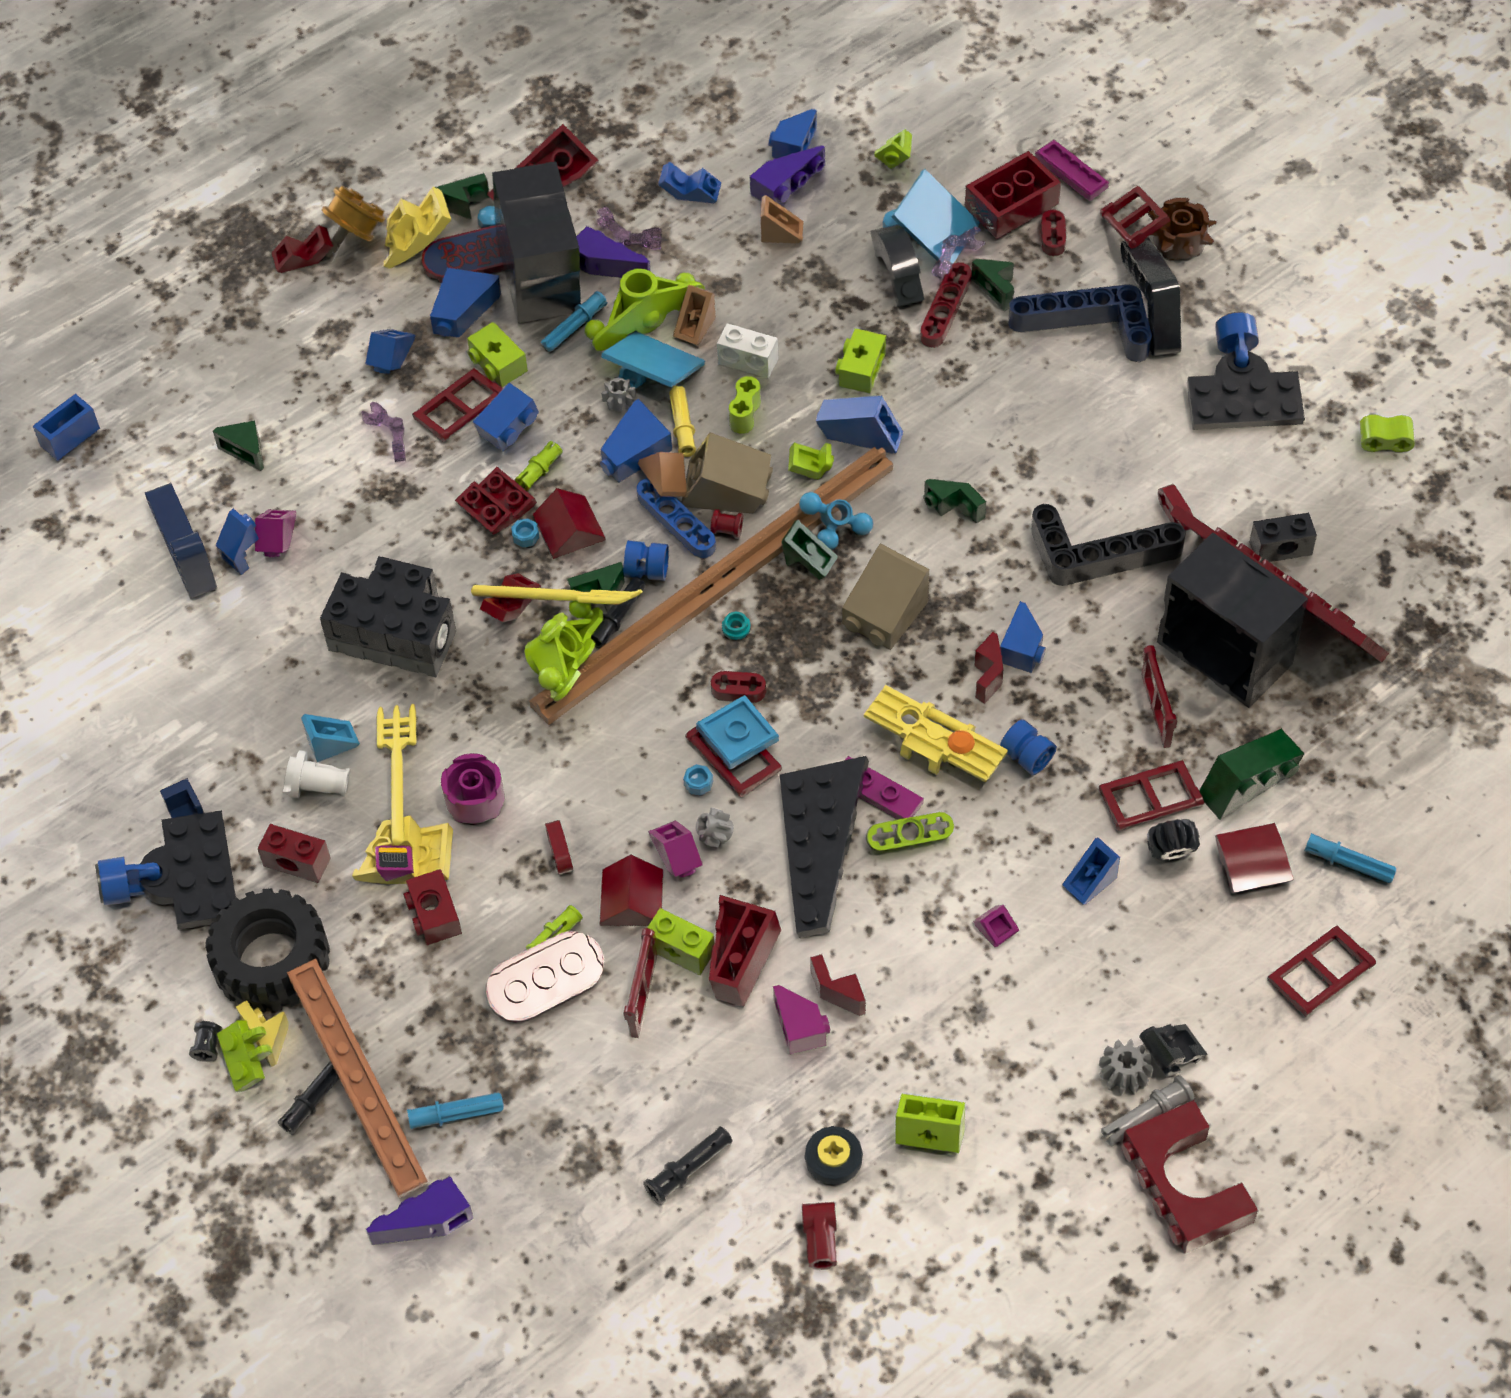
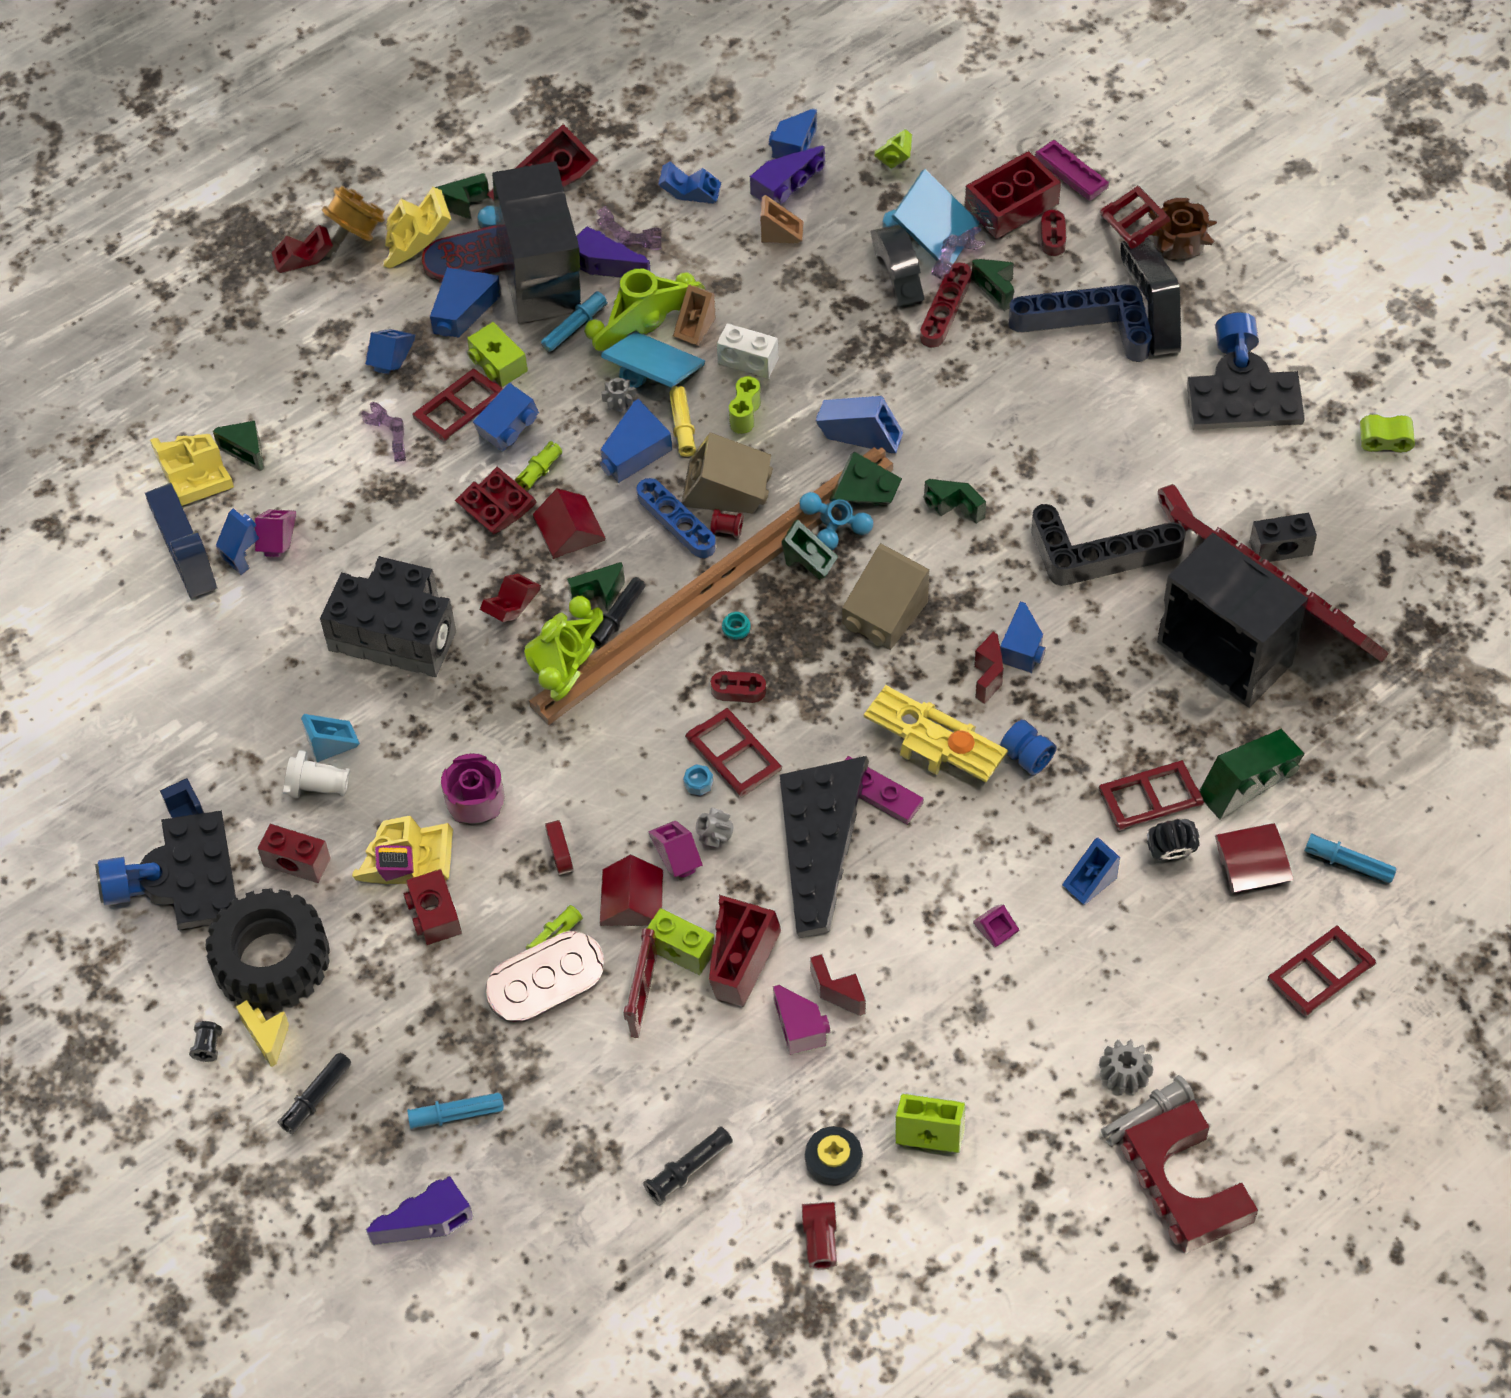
blue brick [33,394,100,461] -> none
lime hinge [217,1020,272,1092] -> none
nougat tile [287,959,428,1198] -> none
light yellow piece [376,704,417,846] -> none
light yellow piece [471,585,643,605] -> none
dark azure tile [511,518,540,548] -> none
blue wheel [623,540,669,581] -> none
medium nougat slope [638,452,687,497] -> none
dark azure plate [696,695,779,769] -> none
lime bracket [788,442,834,480] -> none
lime brick [835,328,886,394] -> none
lime beam [866,812,954,851] -> none
black cylinder [1139,1024,1207,1076] -> none
dark red window [1141,645,1177,748] -> none
none -> light yellow slope [150,434,234,506]
none -> dark green wing [829,451,902,505]

